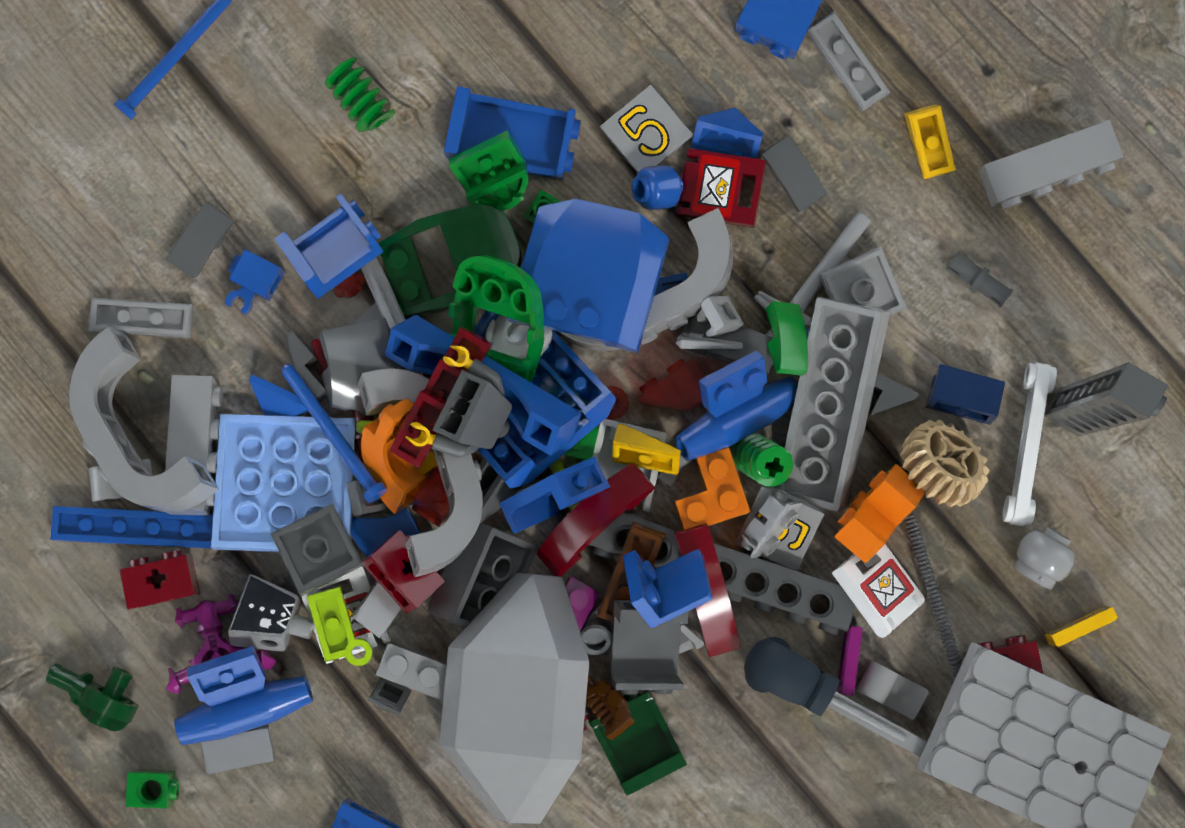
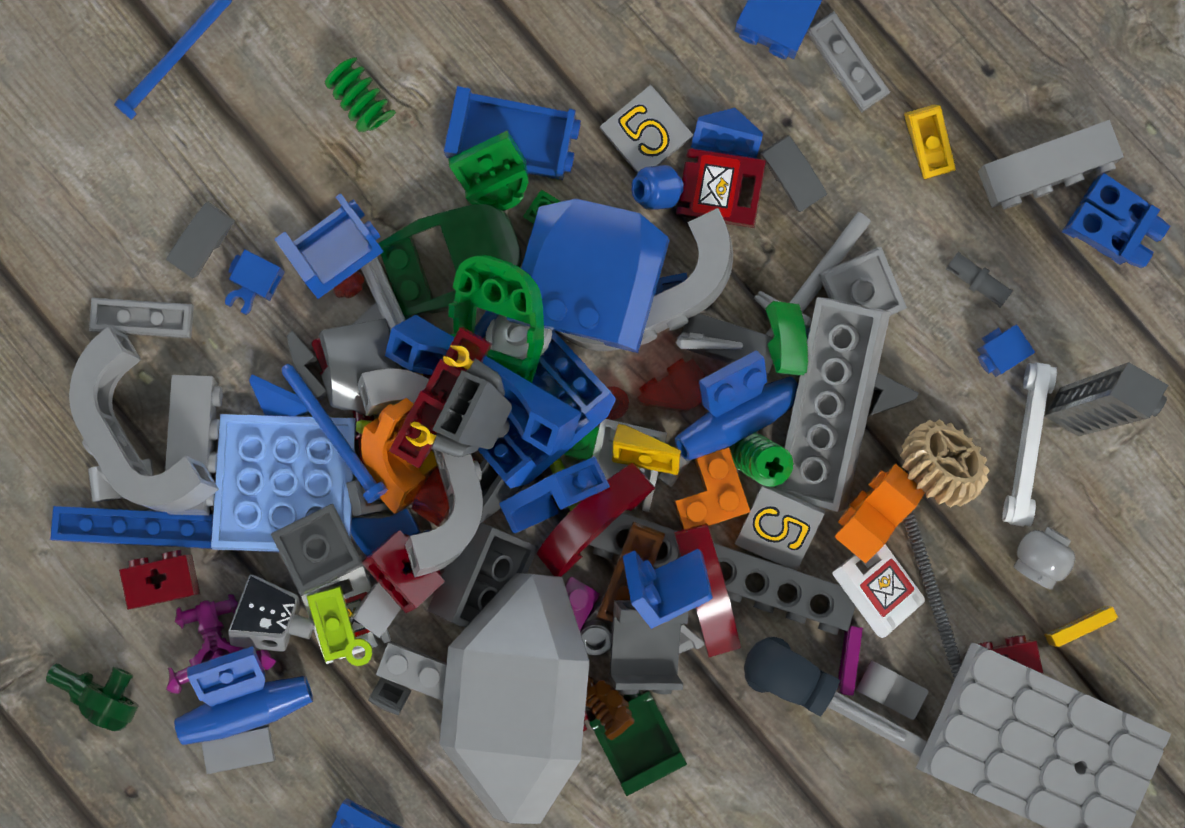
green brick [125,769,180,809] -> none
light grey tile [697,296,744,337] -> none
light grey hinge [741,489,803,558] -> none
dark blue hinge [925,364,1005,425] -> none
none -> blue brick [977,324,1035,377]
none -> blue hips [1062,173,1170,268]

